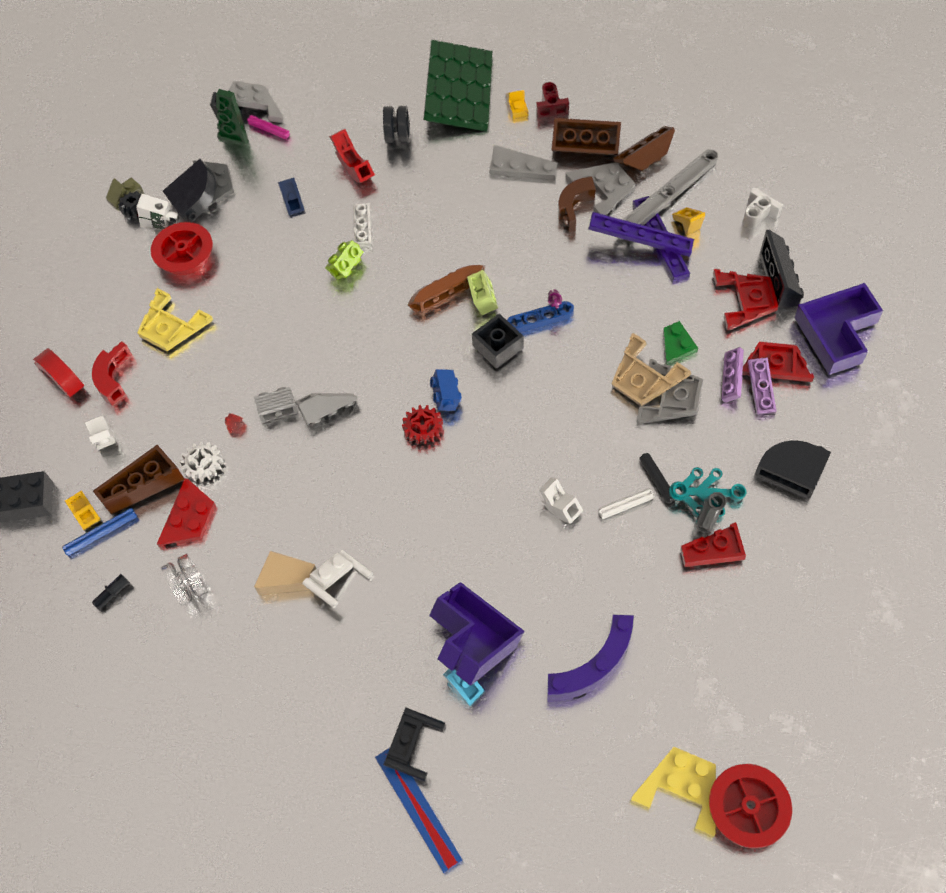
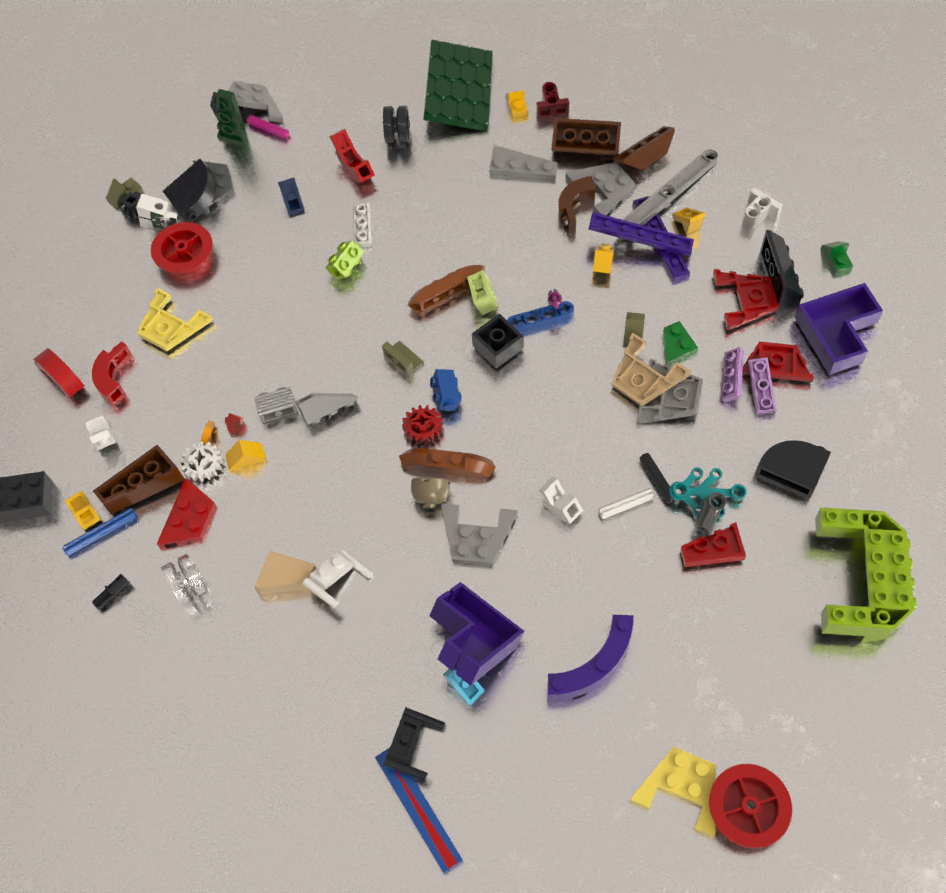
none -> light orange tile [201,420,215,445]
none -> yellow slope [225,440,267,472]
none -> olive panel [382,341,424,377]
none -> dark orange brick [399,448,496,479]
none -> dark tan cylinder [411,478,450,509]
none -> light grey wing [441,503,518,566]
none -> yellow slope [593,244,615,273]
none -> olive slope [623,312,645,346]
none -> lime wedge [815,507,917,642]
none -> green slope [821,241,853,274]

